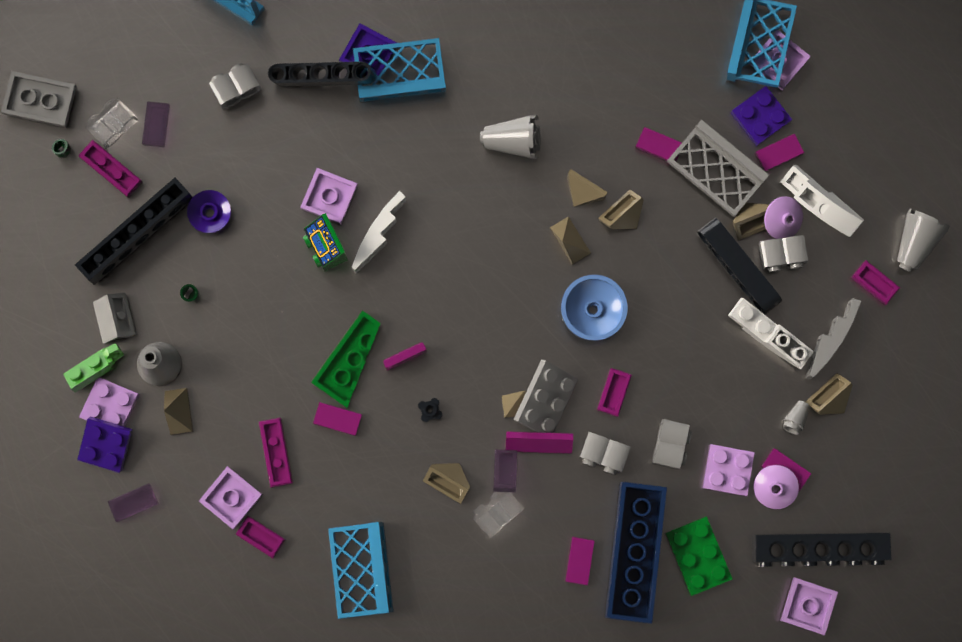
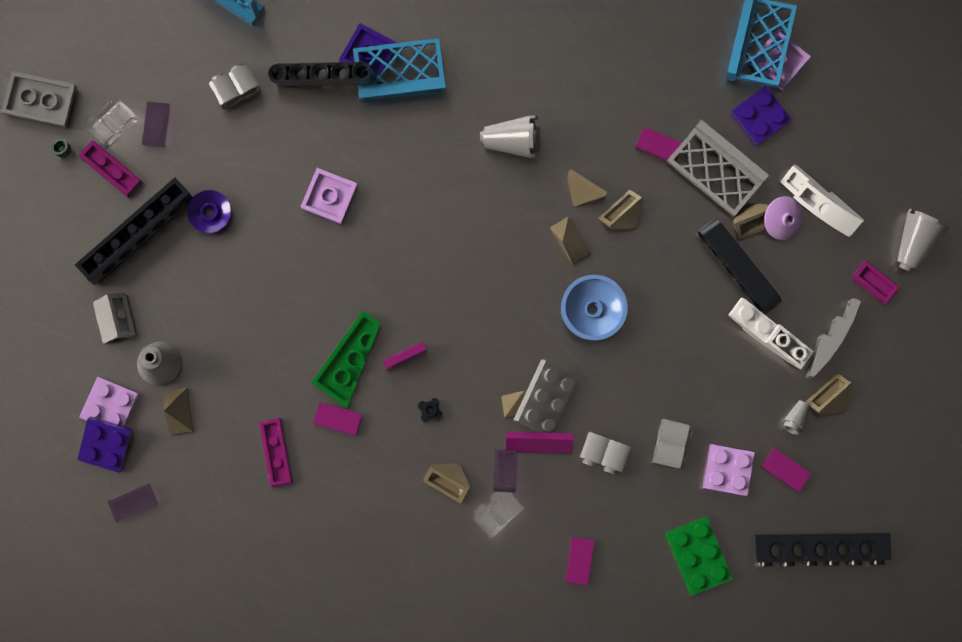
bright green hinge [63,343,124,393] -> none
dark green hinge [180,284,198,302] -> none
lavender plate [199,466,263,530] -> none
magenta tile [235,515,286,559] -> none
slope [303,213,348,272] -> none
dark azure fence [328,522,394,619] -> none
white slope [352,191,406,273] -> none
magenta tile [597,368,632,417] -> none
dark blue brick [605,482,667,624] -> none
lavender dish [754,465,799,509] -> none
magenta tile [755,134,804,172] -> none
light grey brick [759,235,808,273] -> none
lavender plate [780,578,838,635] -> none

